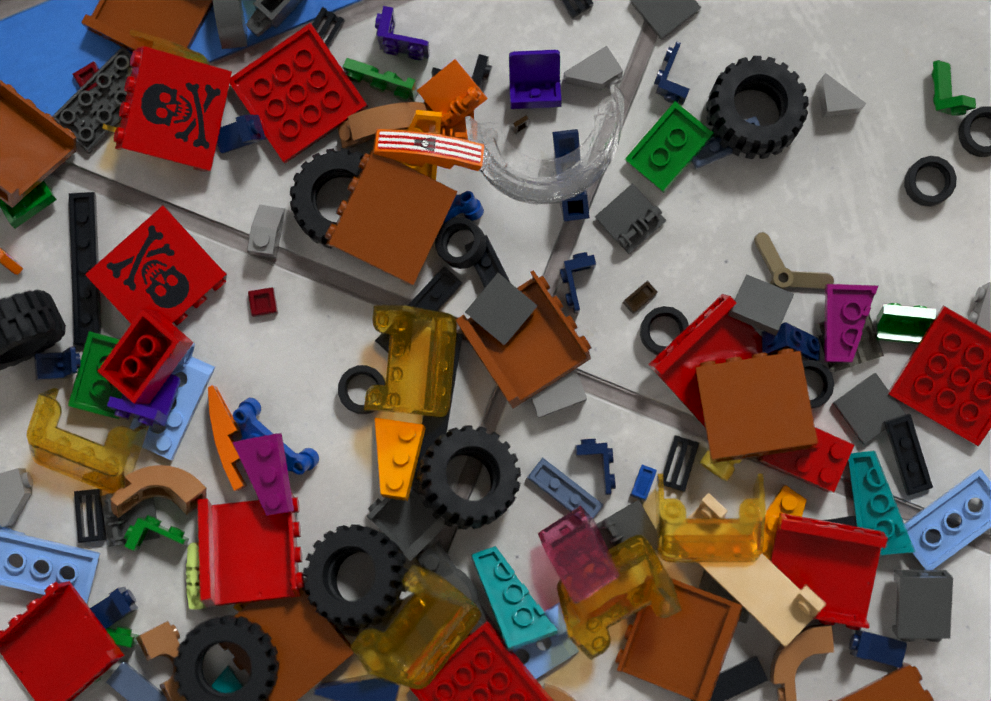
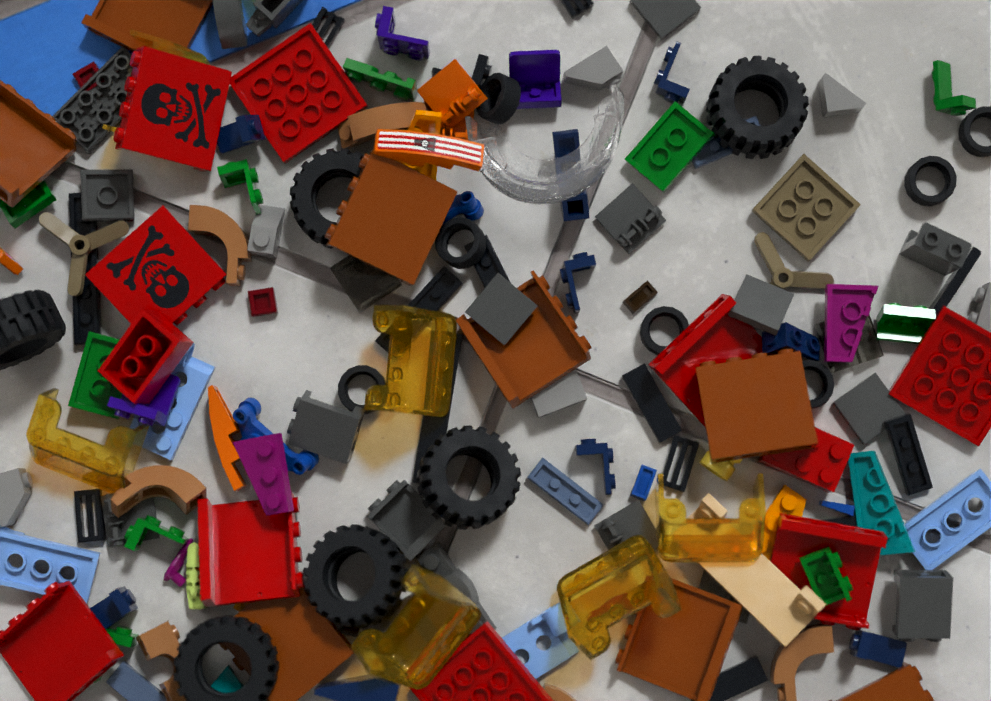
dark blue bracket [34,347,81,380] -> none
light orange wing [375,418,426,501] -> none
teal wing [471,546,558,651] -> none
dark brown piece [510,115,529,134] -> none
clear pink slope [538,506,620,604] -> none
none -> dark tan piece [39,212,129,297]
none -> dark grey tile [80,169,135,222]
none -> magenta bar [164,538,193,587]
none -> medium nougat arch [188,205,252,287]
none -> green bracket [217,159,264,215]
none -> dark grey panel [287,390,366,464]
none -> clear smoke slope [330,255,402,313]
none -> black tyre [476,73,521,125]
none -> black tile [622,363,682,443]
none -> dark tan plate [751,154,861,262]
none -> green bracket [799,546,853,606]
none -> blue piece [819,500,855,516]
none -> dark grey panel [899,222,972,276]
none -> black tile [929,247,981,316]

